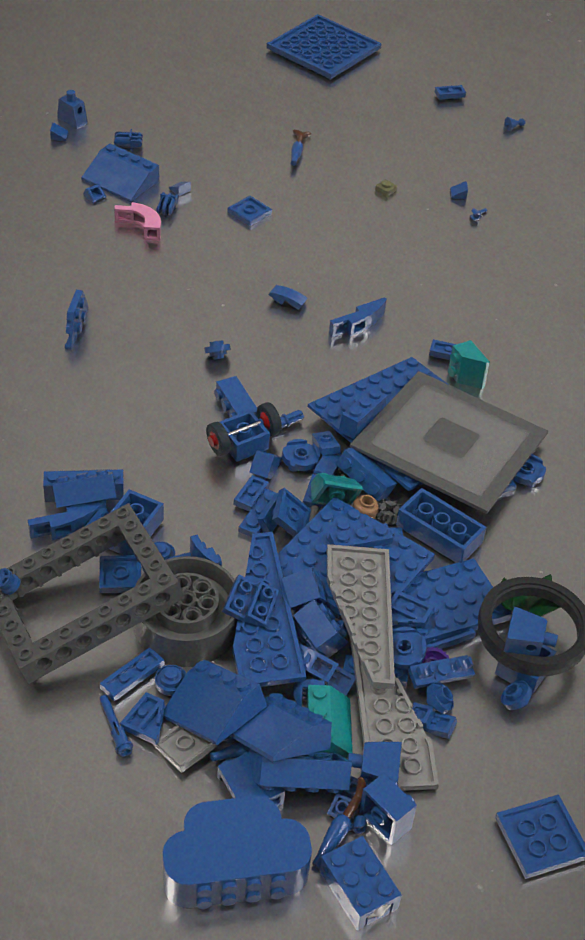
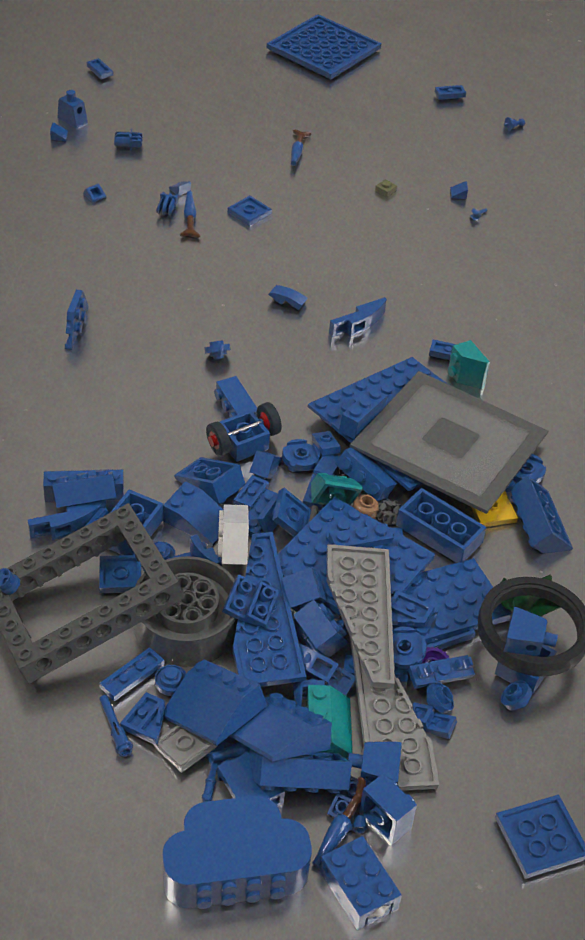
blue slope [81,143,159,202] -> none
bright pink arch [114,202,161,241] -> none
blue axle [280,410,304,428] -> none
none -> blue plate [87,58,113,79]
none -> blue slope [163,482,224,547]
none -> blue slope [174,457,245,504]
none -> piece [180,191,201,238]
none -> blue piece [202,741,232,802]
none -> white brick [218,504,249,565]
none -> yellow plate [471,491,518,527]
none -> blue slope [510,476,573,554]

